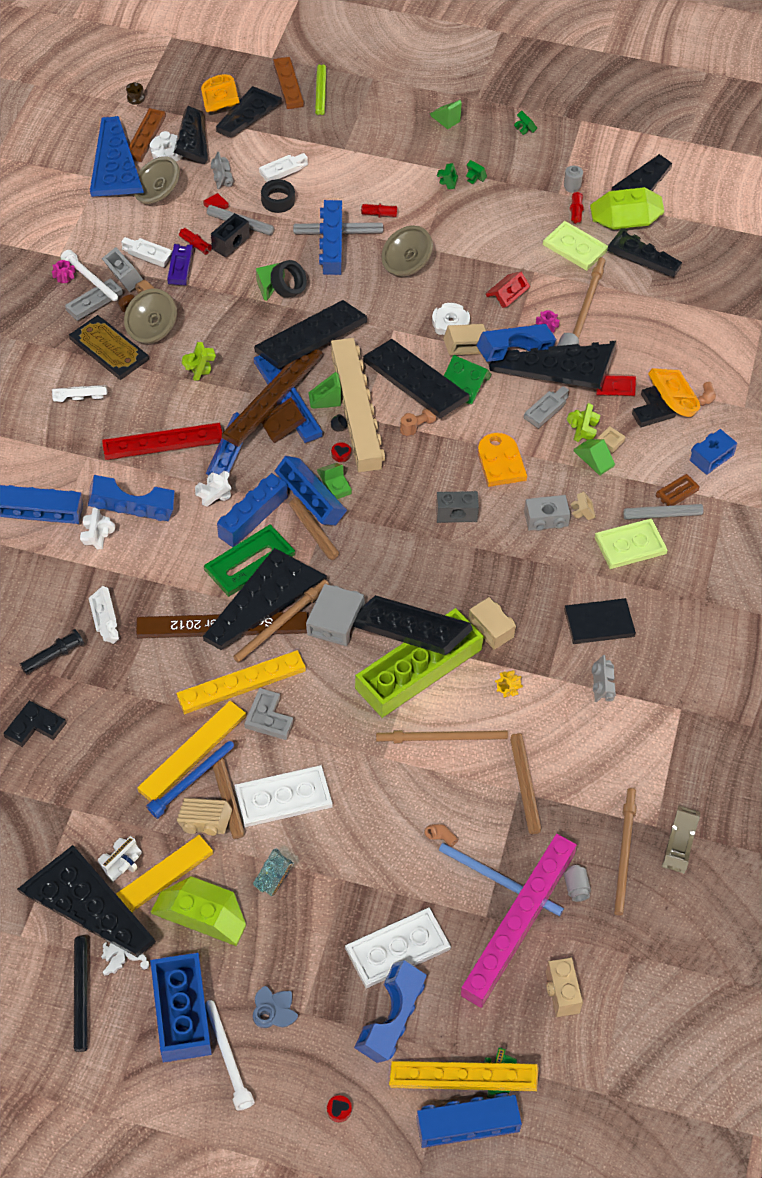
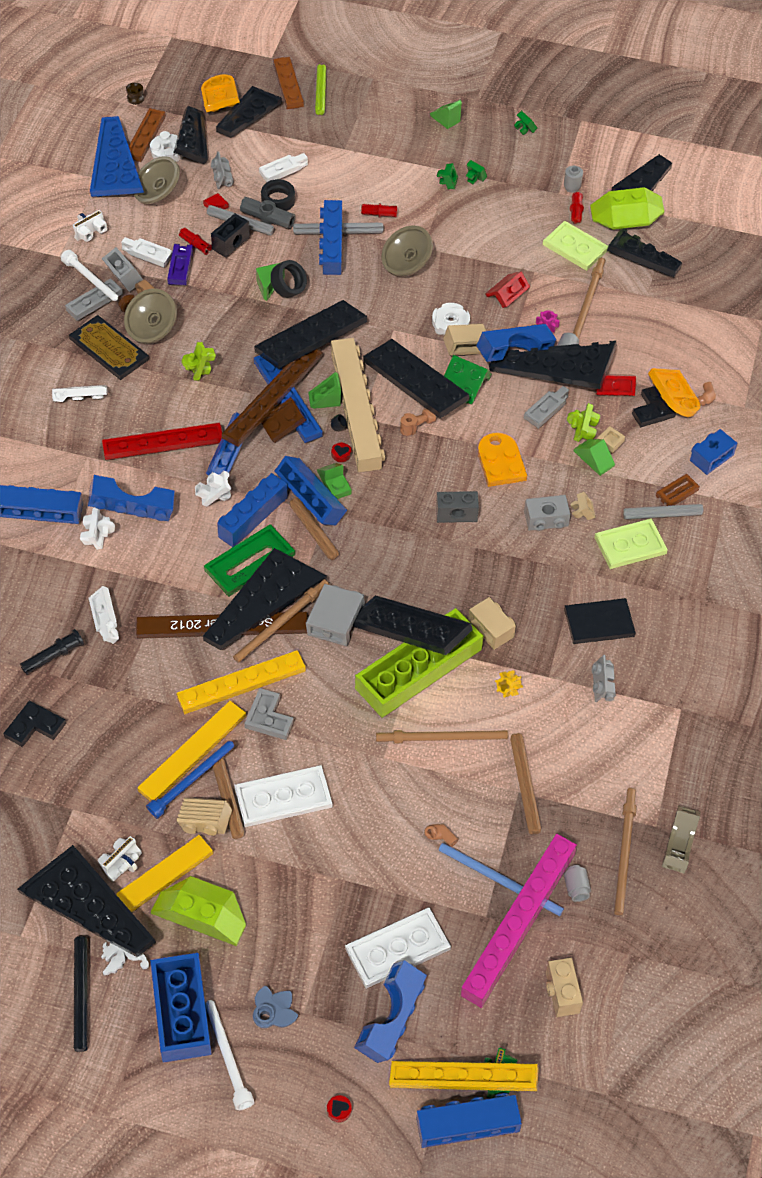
dark pink gear [52,260,75,283] -> none
clear light blue hips [253,848,293,896] -> none
none -> white hips [72,210,107,242]
none -> dark grey piece [240,197,296,229]

